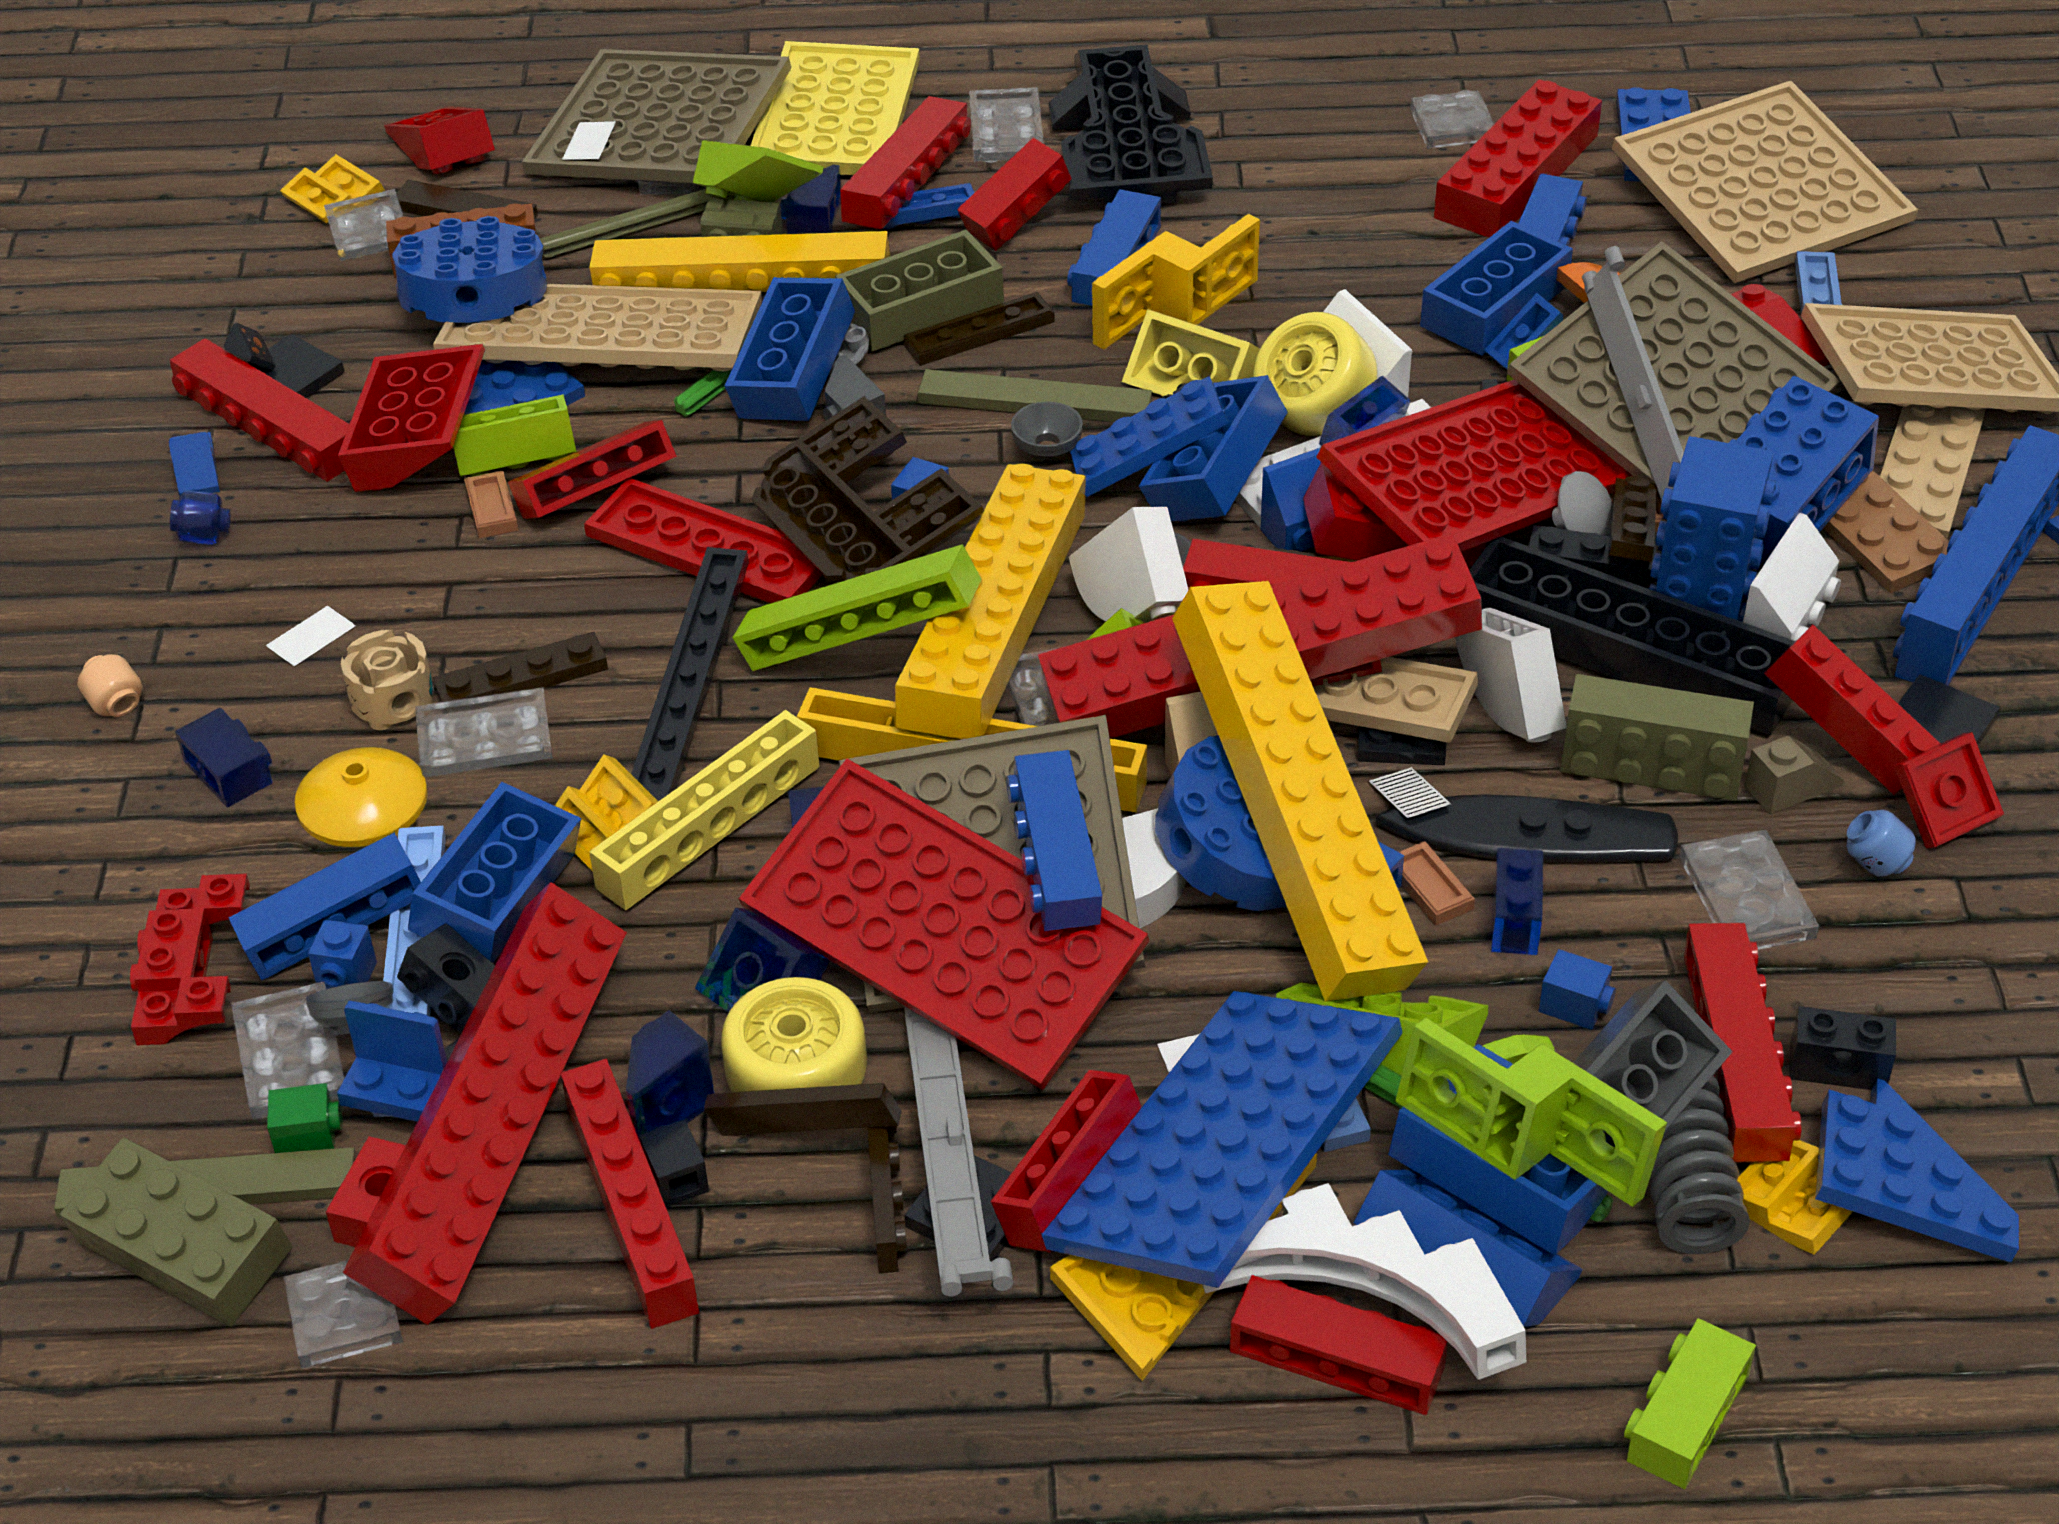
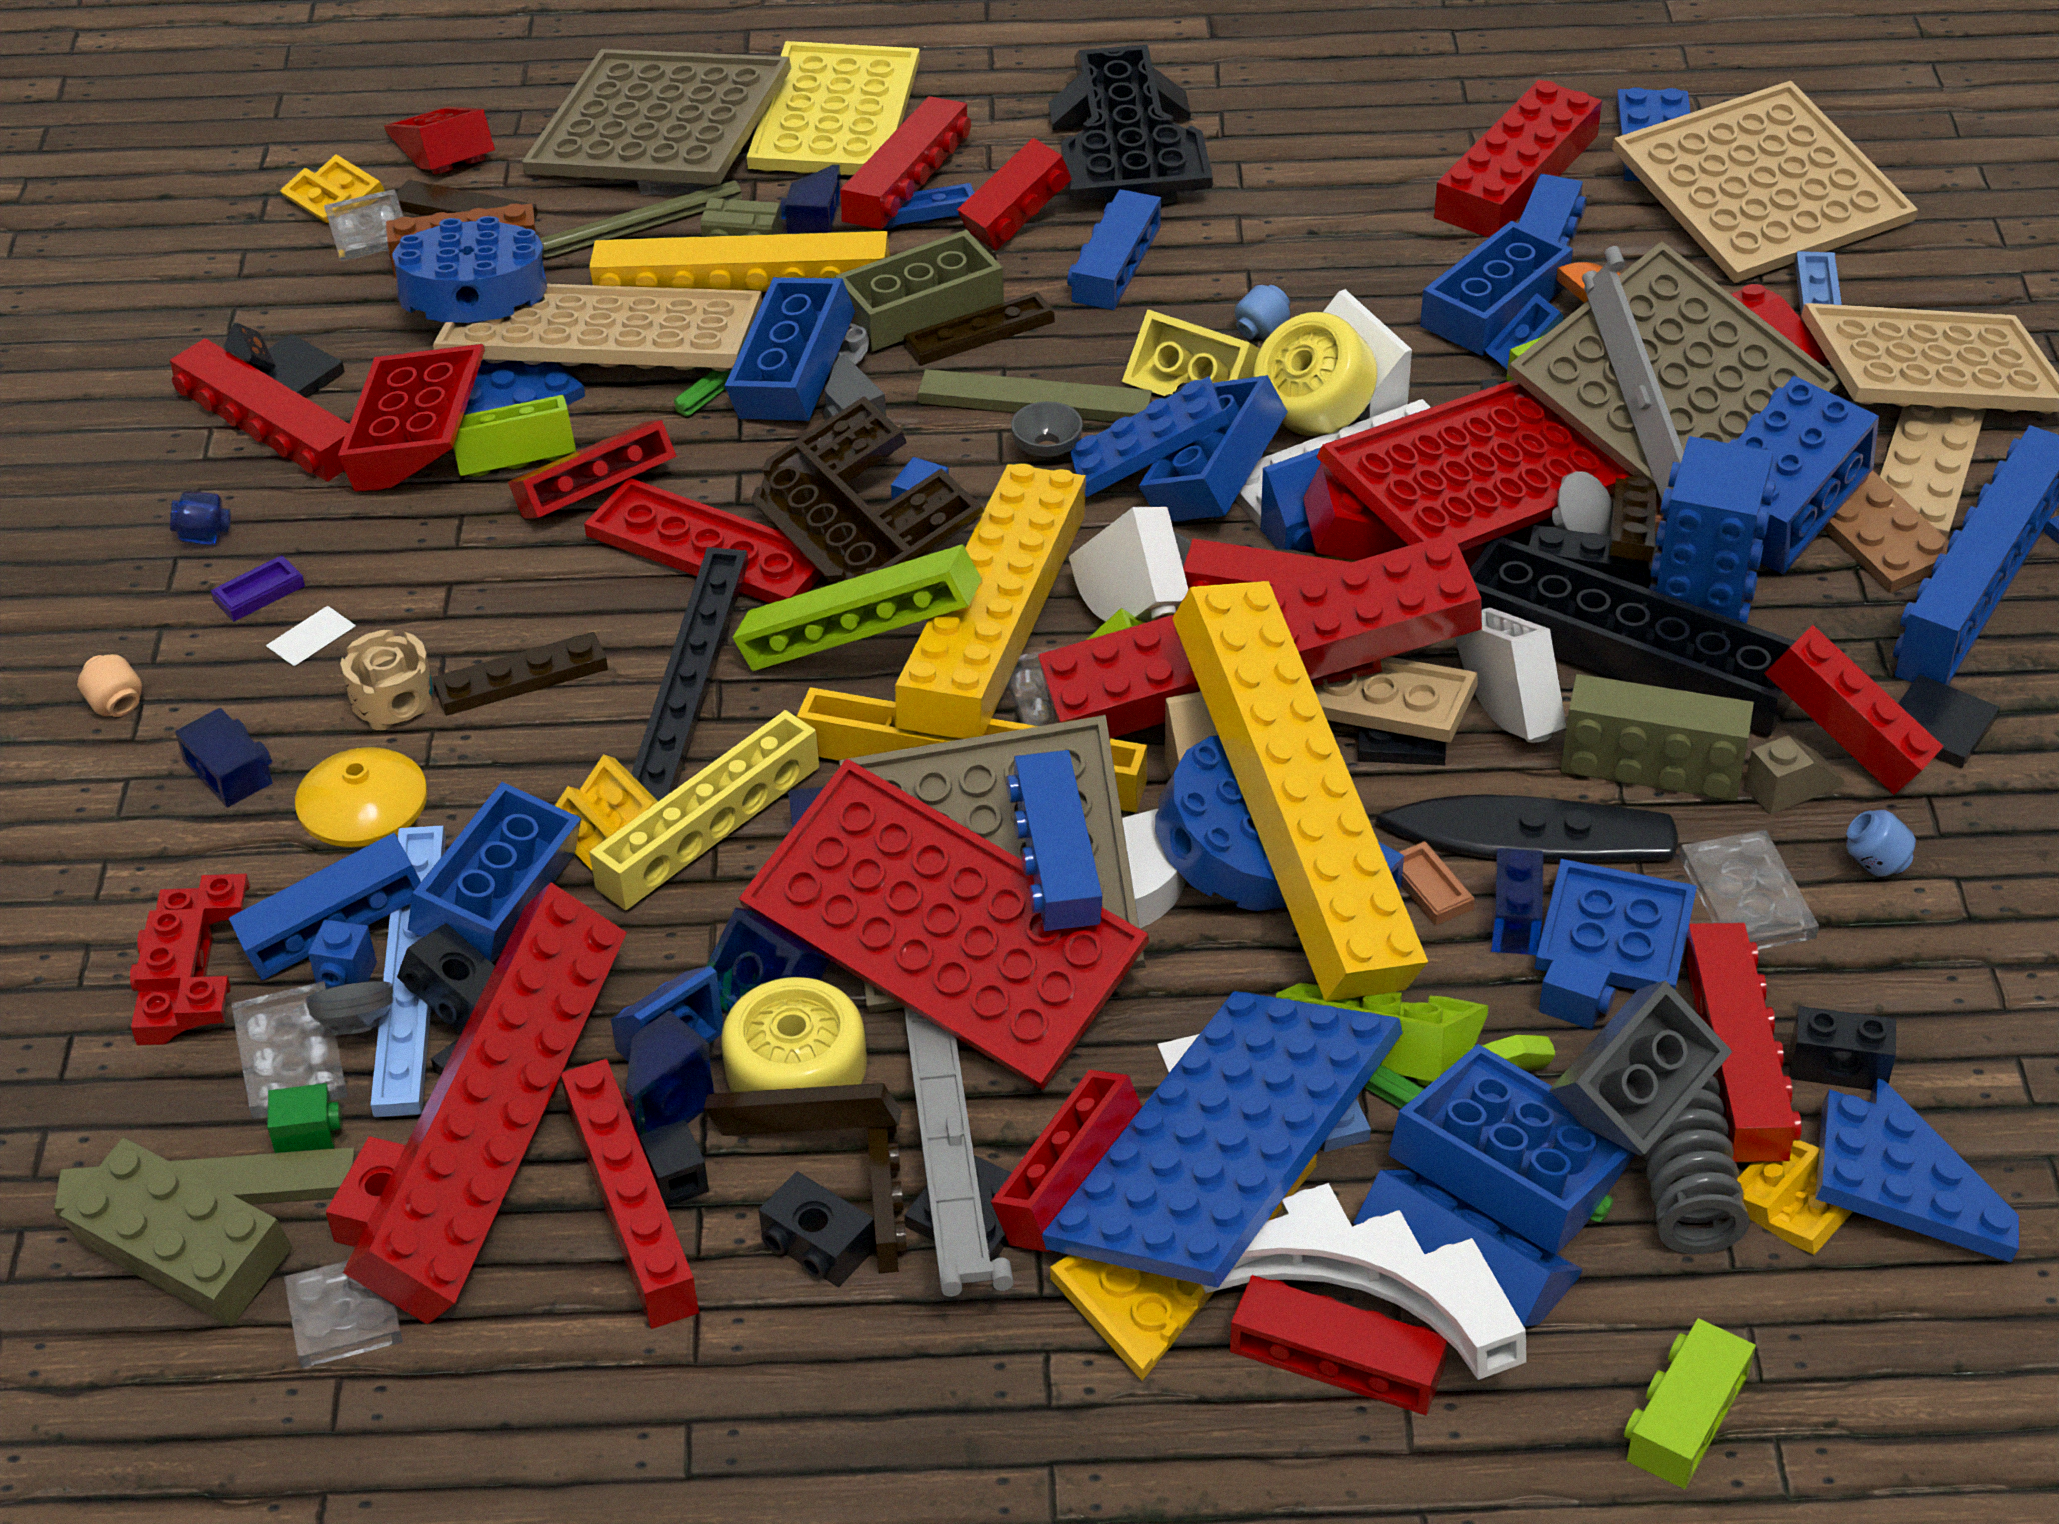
blue slope [168,432,220,499] -> none
blue bracket [337,1001,447,1122] -> none
clear plate [415,688,553,777] -> none
nougat tile [464,471,518,538] -> none
white sticker [562,121,616,160] -> none
lime slope [693,140,824,202] -> none
clear plate [969,87,1044,163] -> none
yellow bracket [1092,214,1260,350] -> none
clear blue brick [1319,375,1411,446] -> none
white sticker [1369,767,1451,818] -> none
lime bracket [1395,1018,1667,1207] -> none
clear plate [1410,90,1494,149] -> none
white slope [1743,513,1841,641] -> none
red tile [1894,732,2005,848] -> none
none -> dark purple tile [211,555,305,622]
none -> blue slope [611,966,723,1082]
none -> black brick [758,1171,876,1288]
none -> medium blue head [1235,285,1290,341]
none -> blue plate [1535,859,1697,990]

